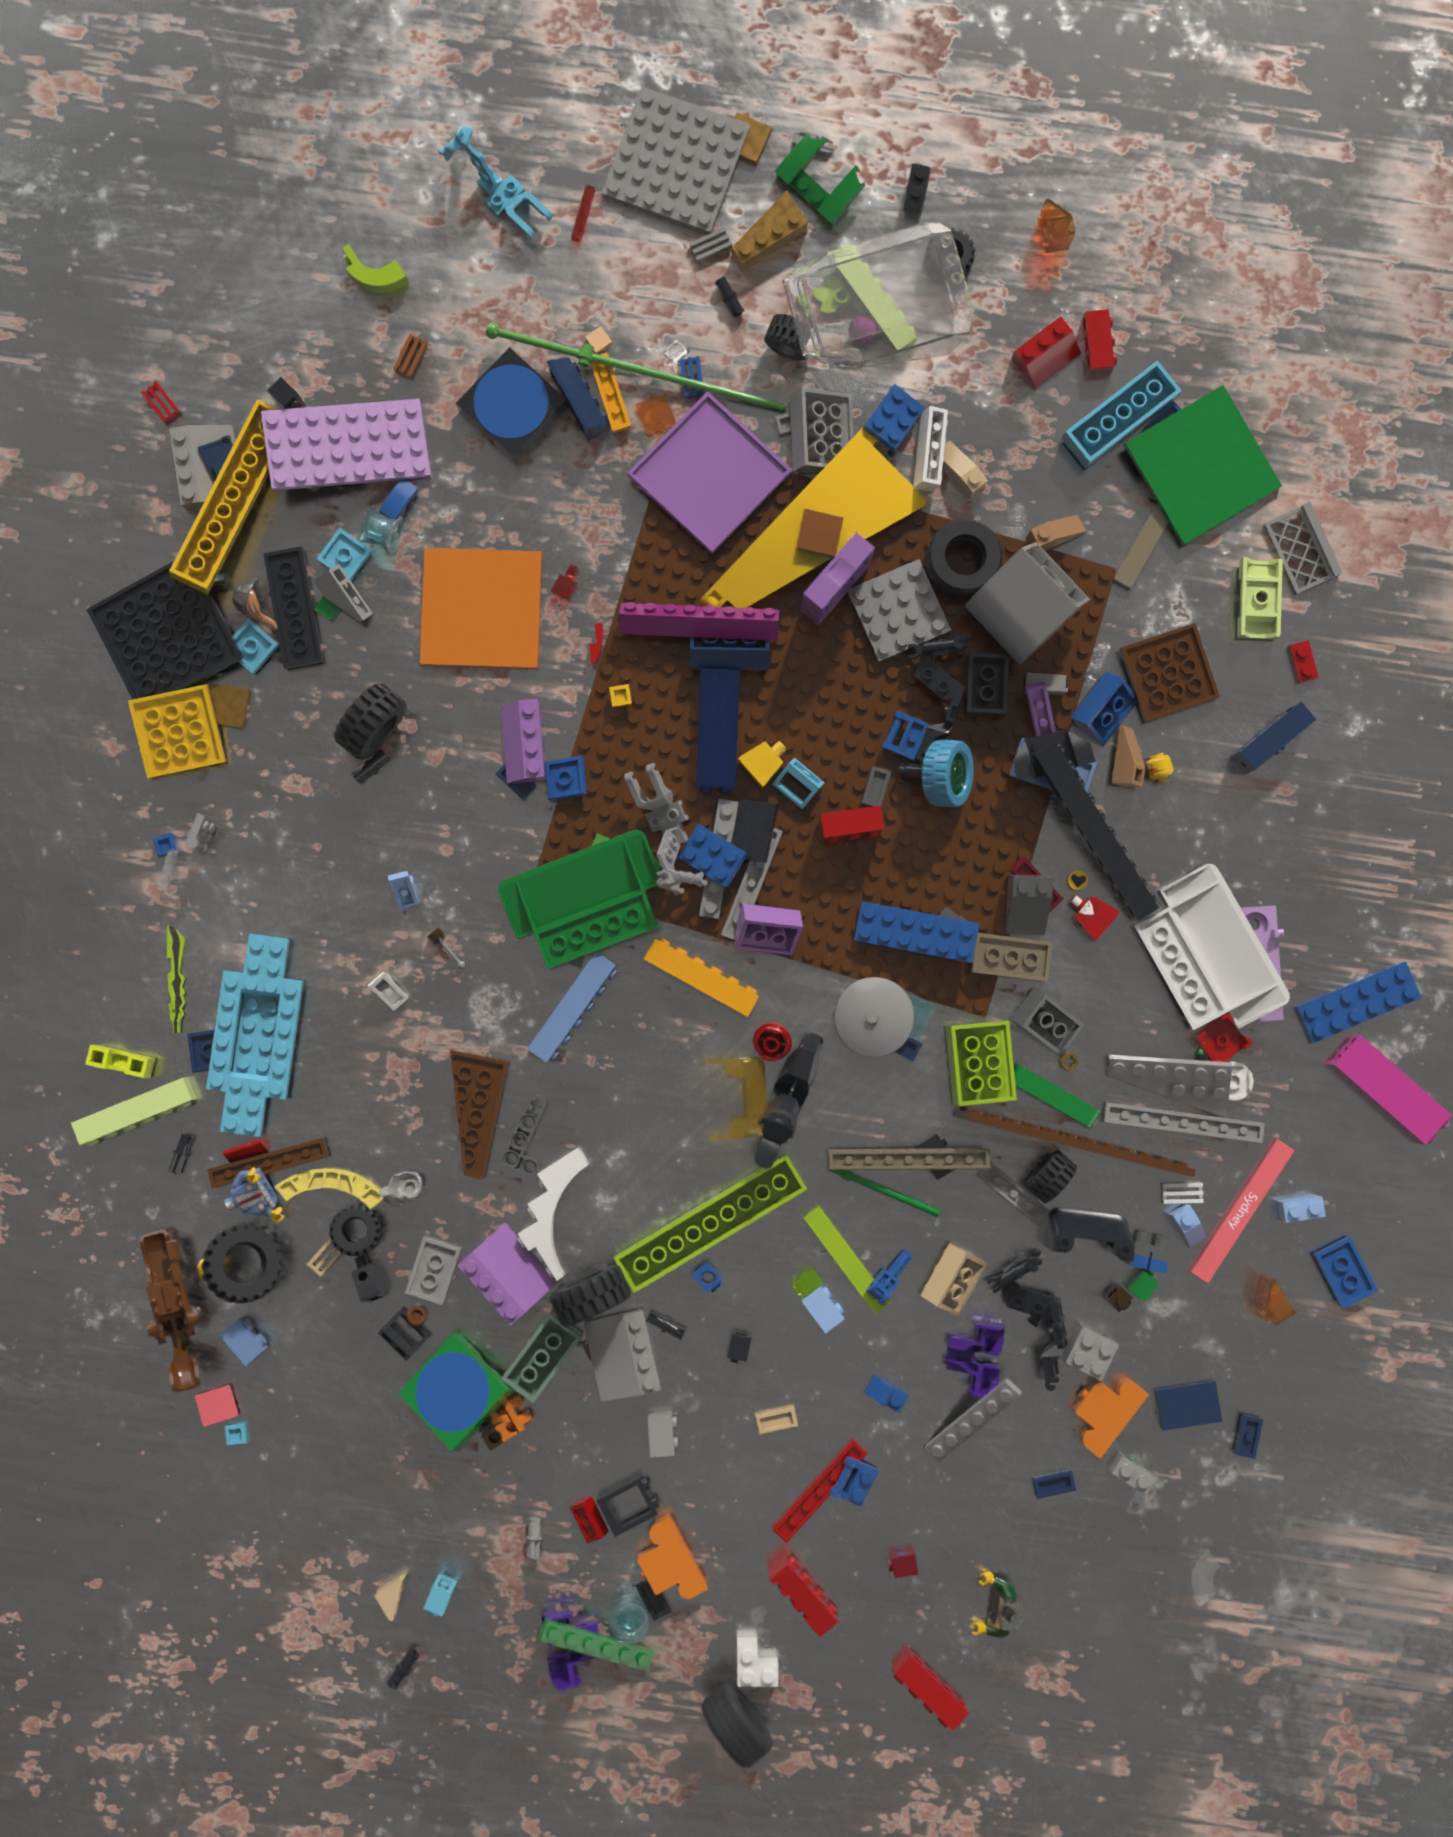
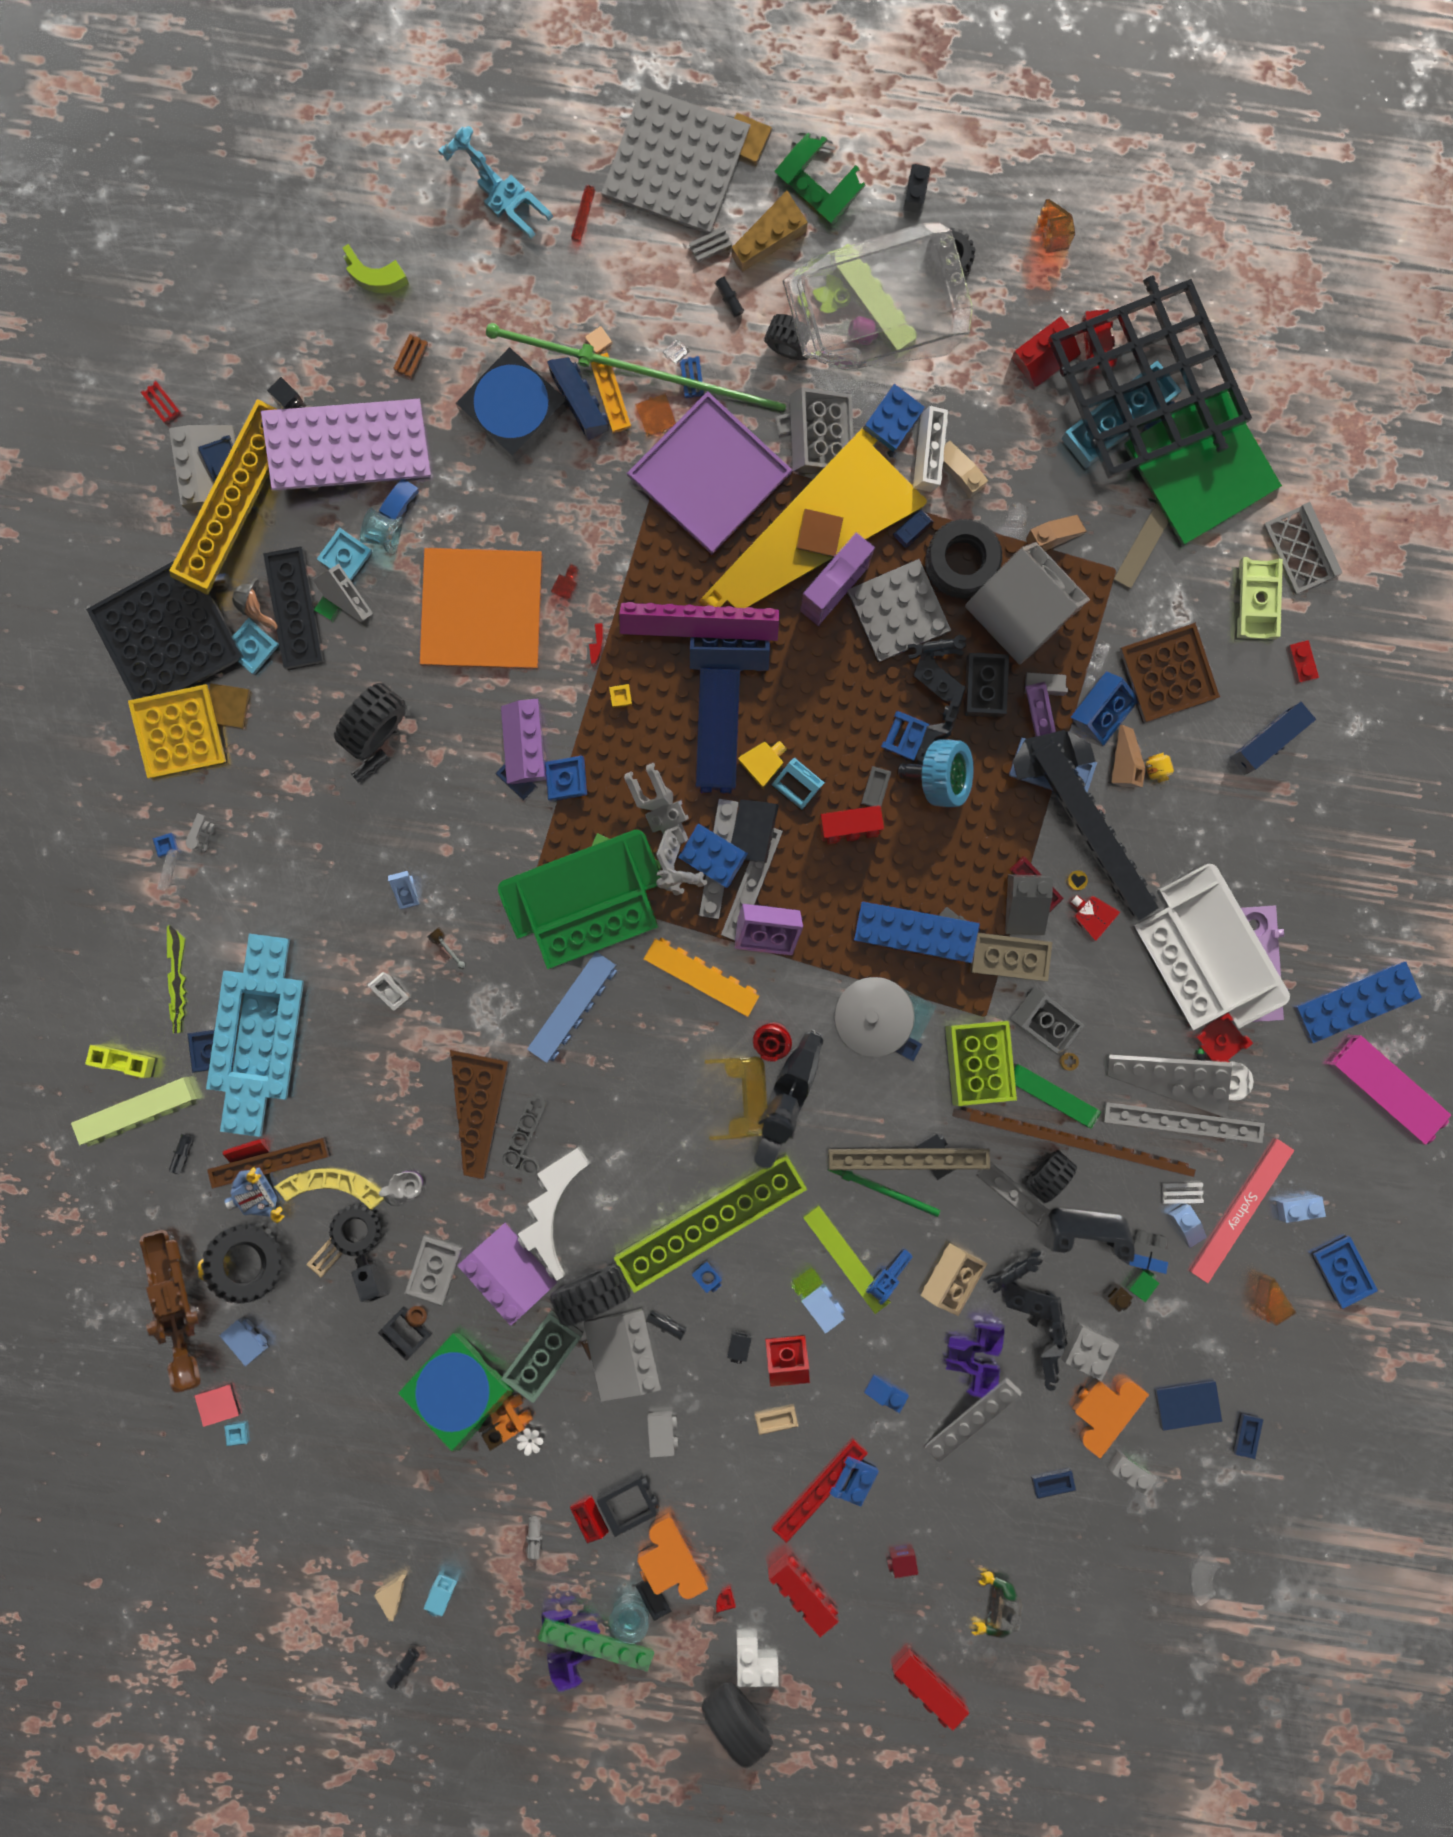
none -> white plant [517,1428,543,1456]
none -> red tile [716,1586,736,1613]
none -> red slope [765,1336,810,1387]
none -> dark blue tile [892,508,934,549]
none -> black piece [1048,275,1252,479]

